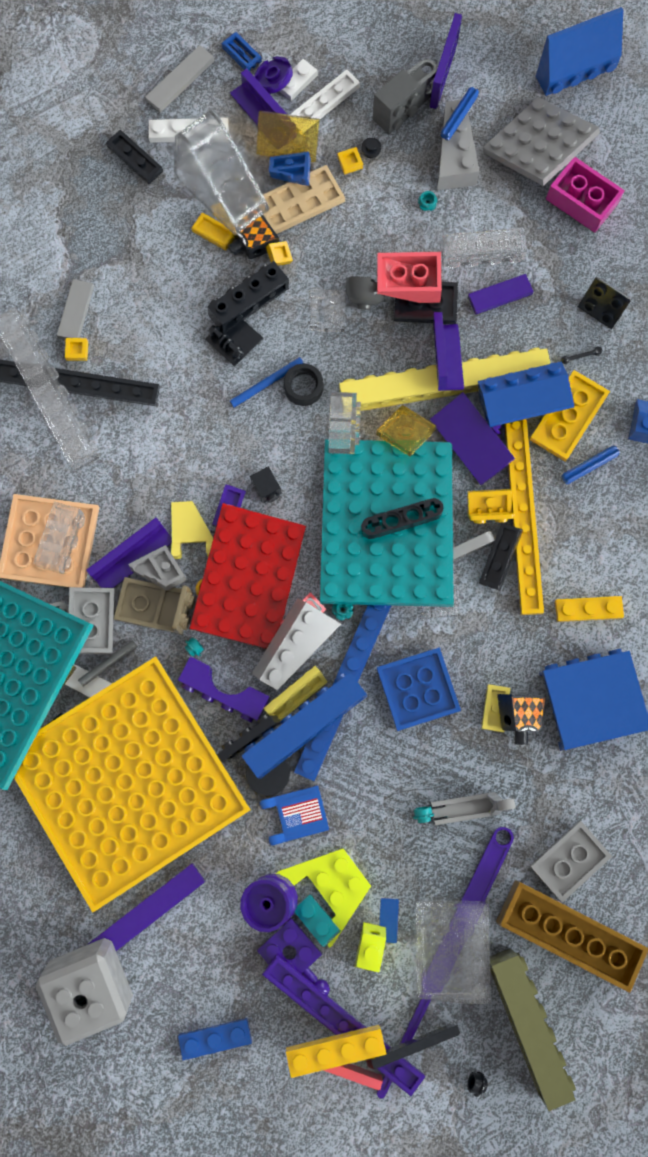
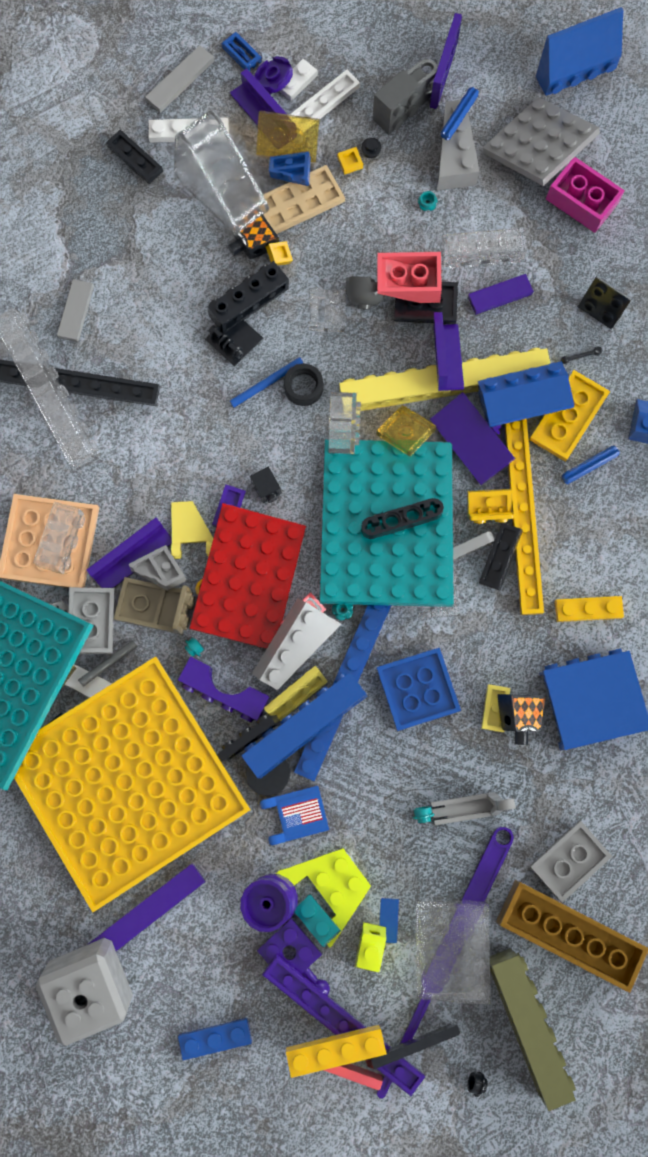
yellow plate [65,338,88,361] -> none
yellow tile [191,212,235,251] -> none

